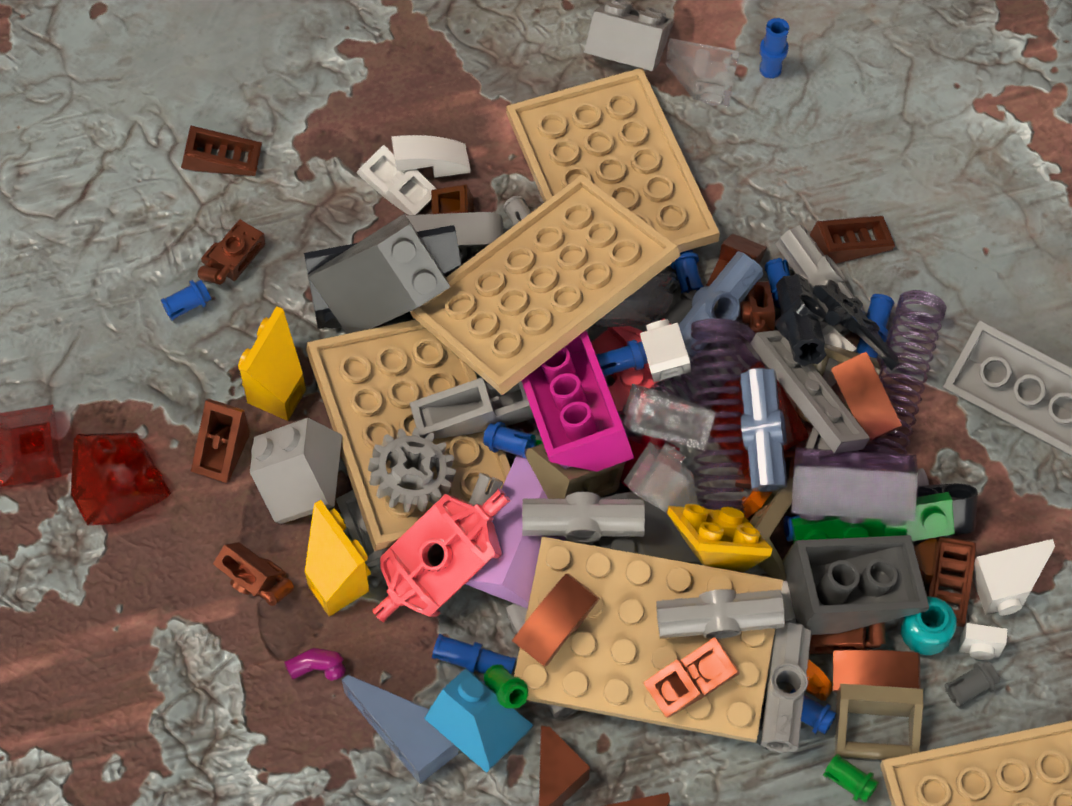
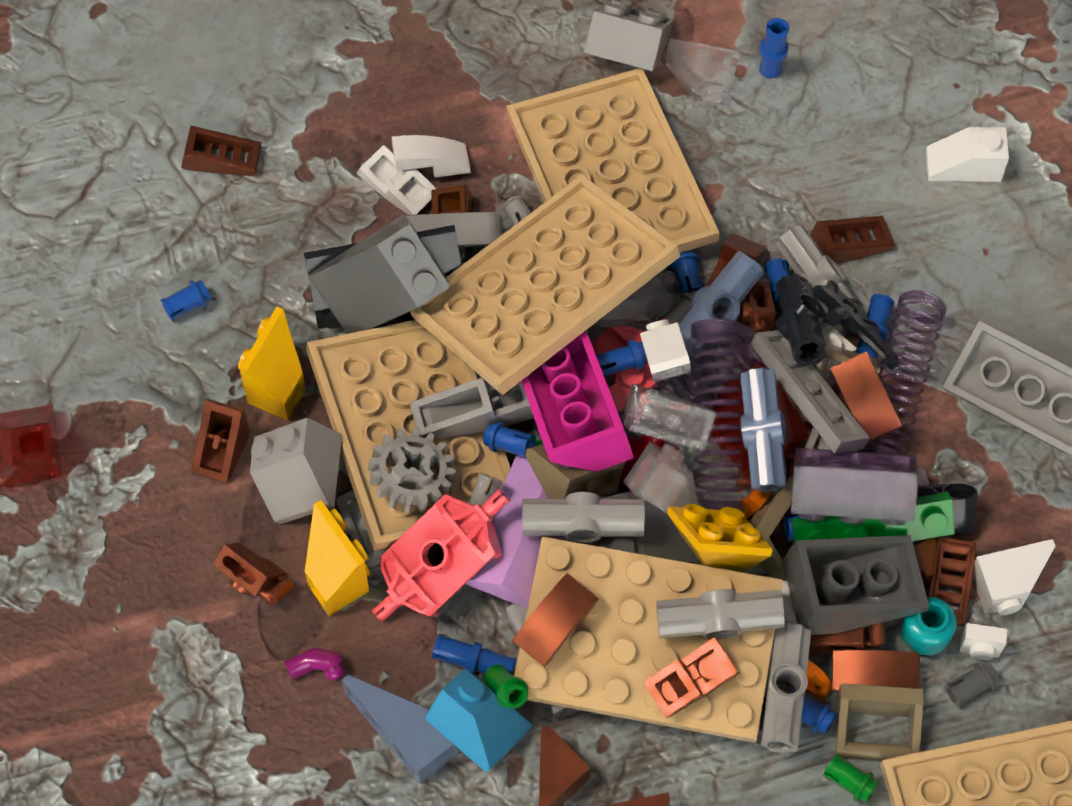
clear red slope [70,432,171,526] -> none
copper piece [198,219,265,285] -> none
none -> white slope [926,127,1009,182]

